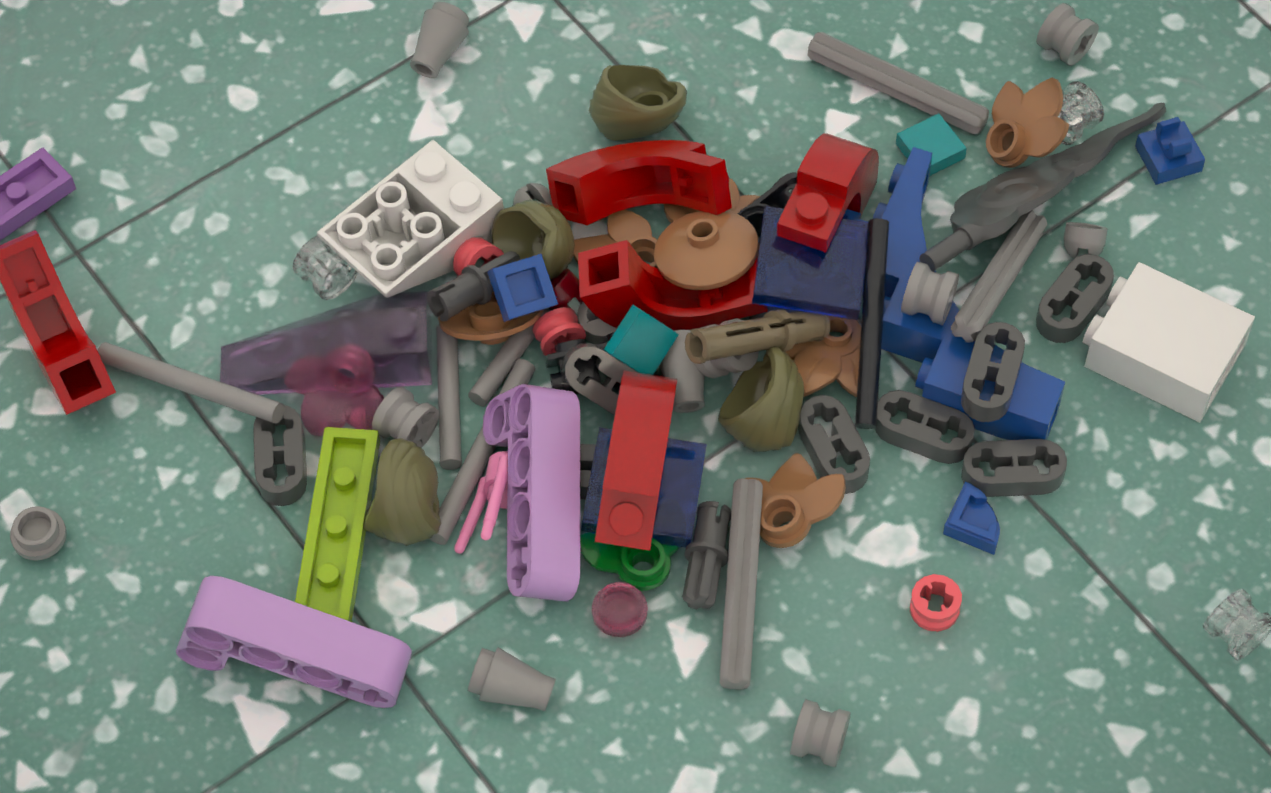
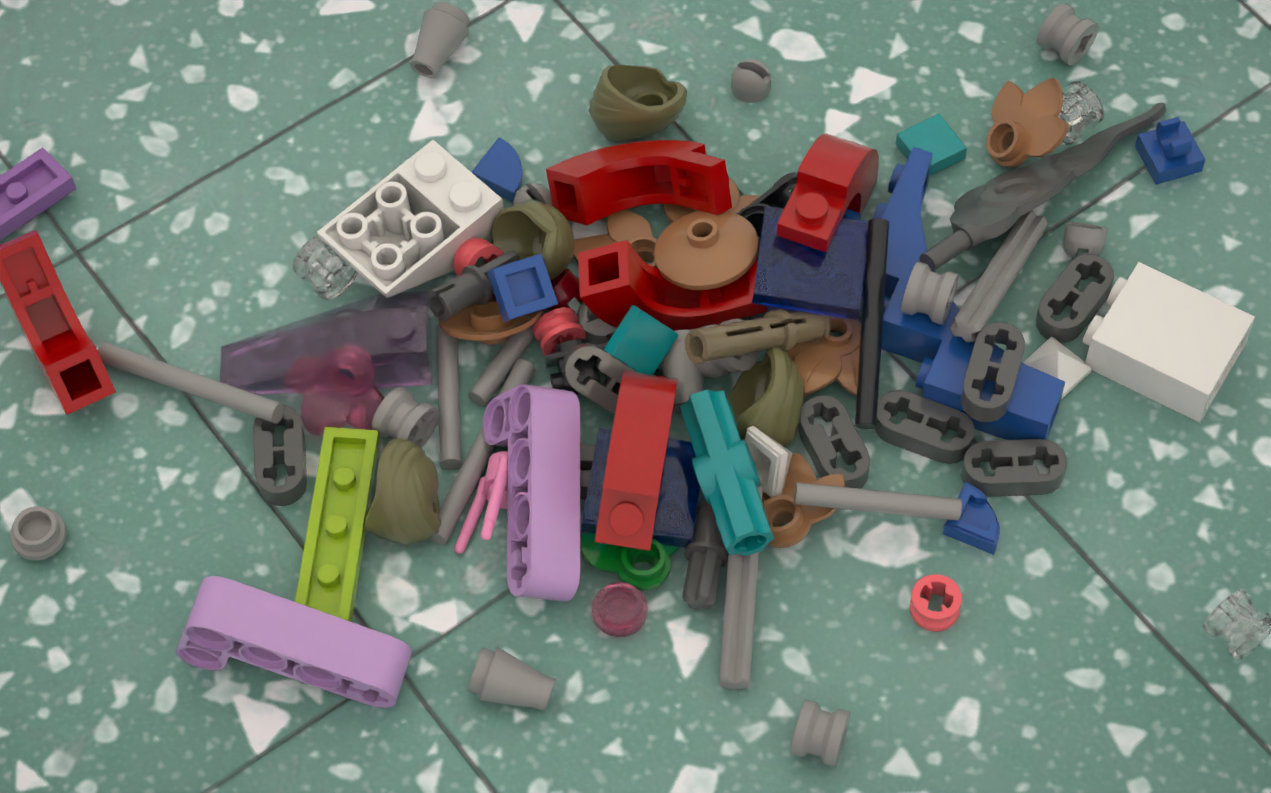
light grey axle [807,32,989,135] -> none
none -> blue tile [472,137,522,202]
none -> teal piece [680,389,774,556]
none -> light grey hinge [731,59,771,103]
none -> white slope [745,426,792,497]
none -> light grey bar [793,482,962,521]
none -> white slope [1023,336,1092,400]

